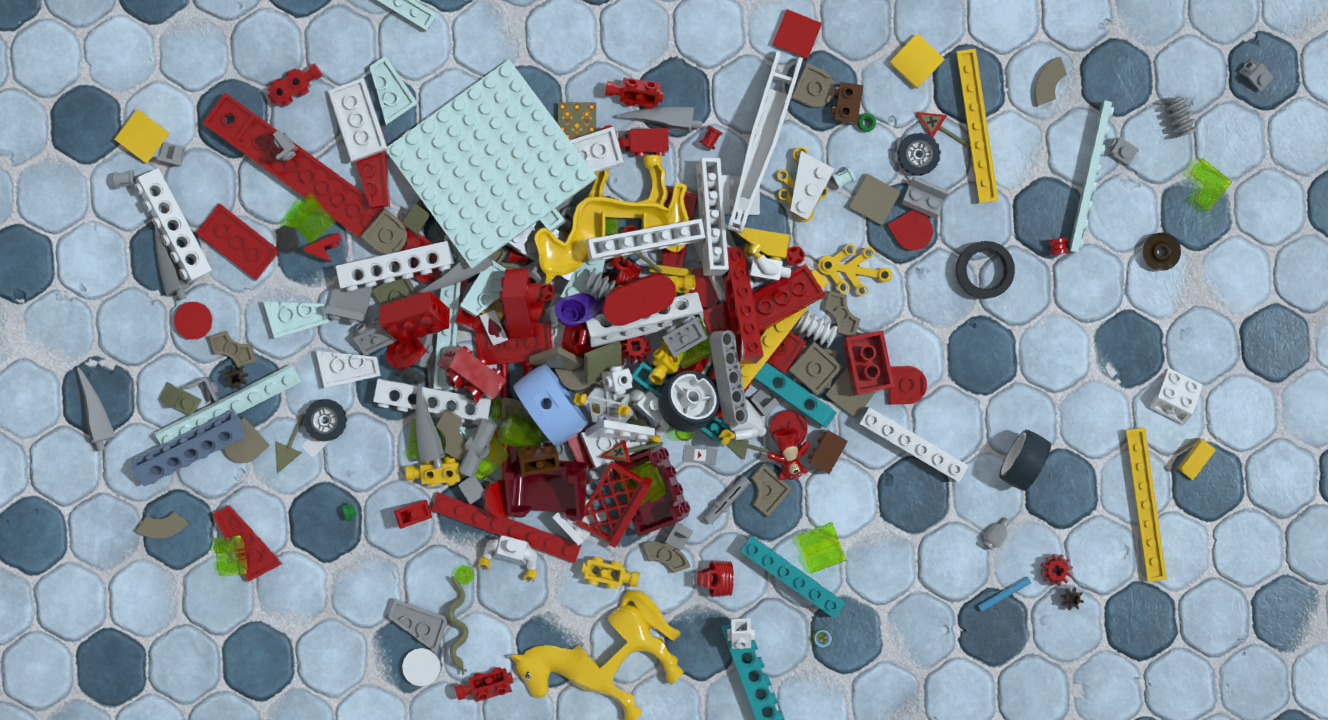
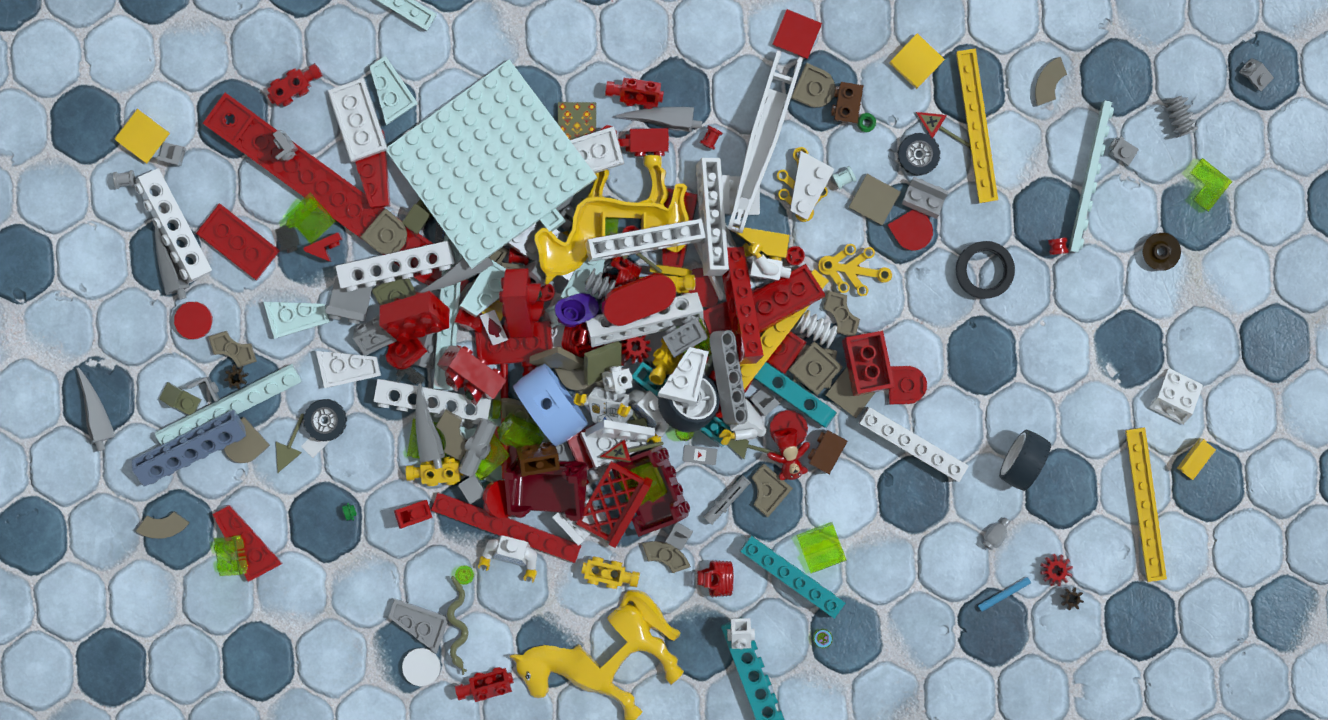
none -> white wing [658,347,708,405]

